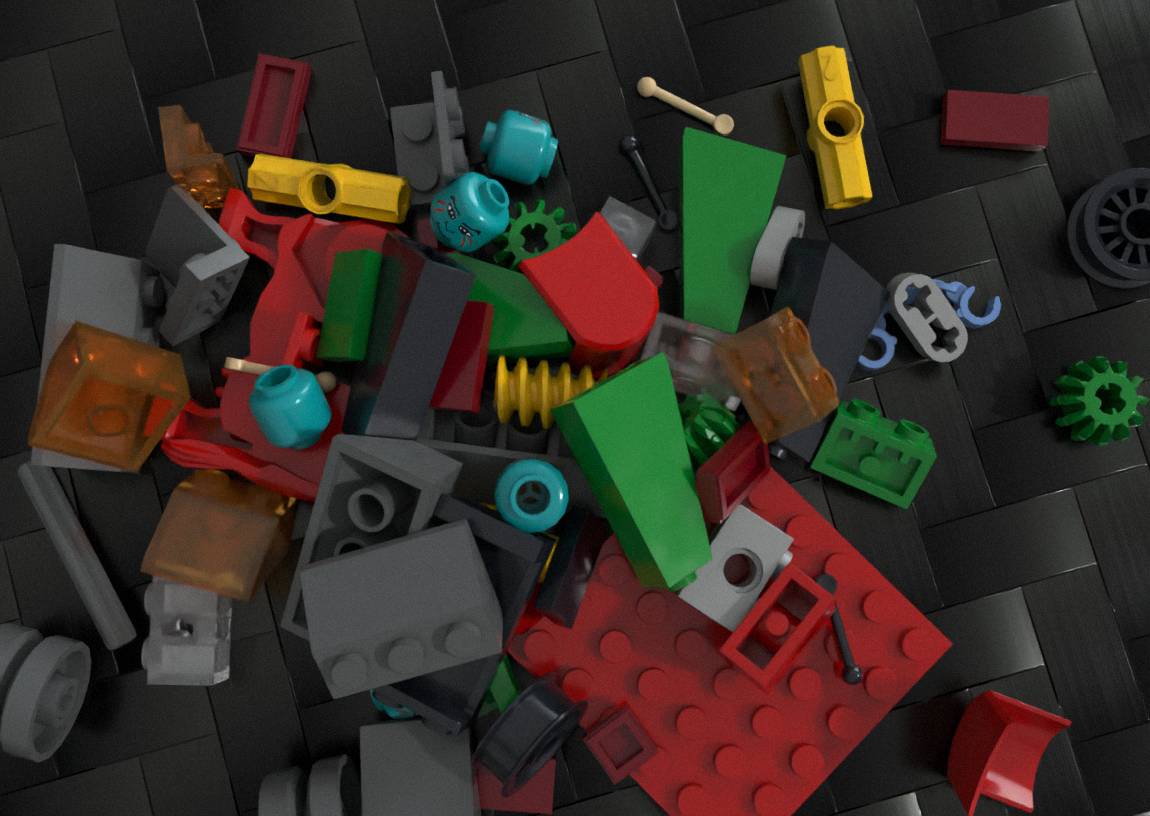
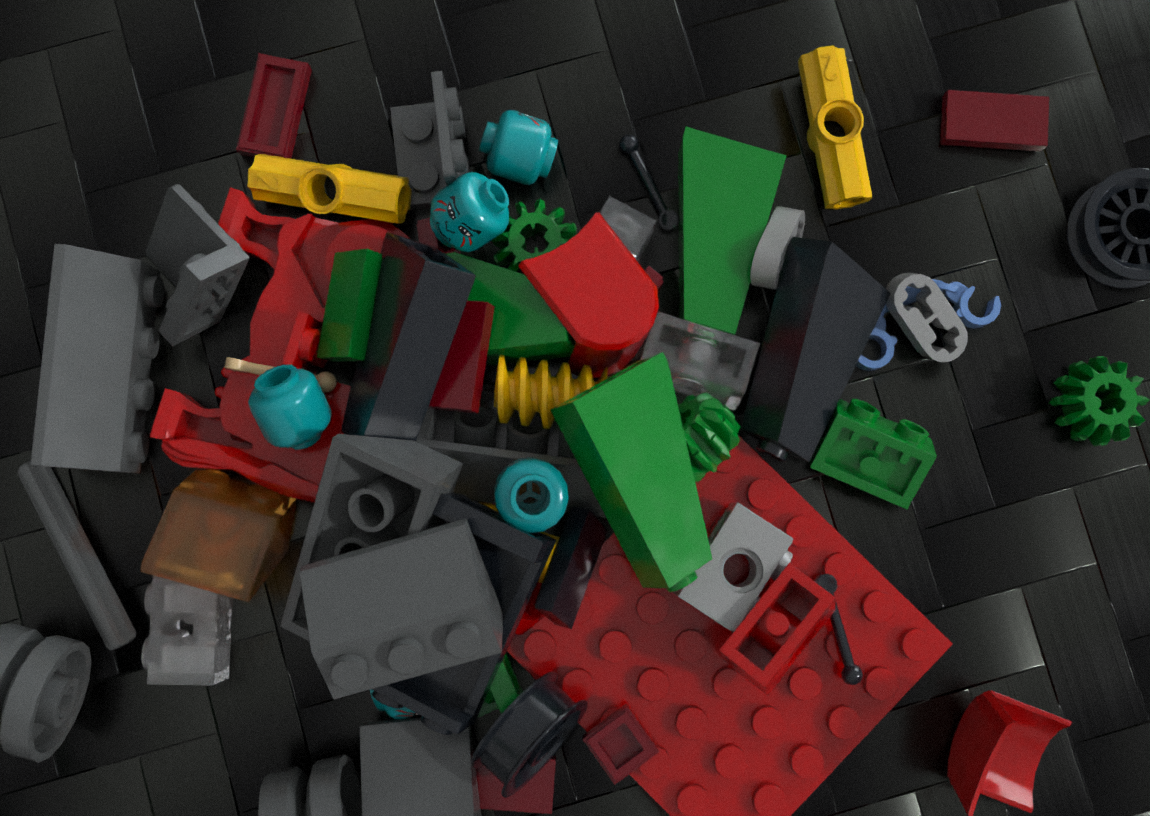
clear orange slope [28,320,191,472] -> none
clear orange bracket [158,105,242,208] -> none
tan hinge [637,77,734,137] -> none
dark red tile [697,422,770,524] -> none
clear orange bracket [713,307,839,444] -> none

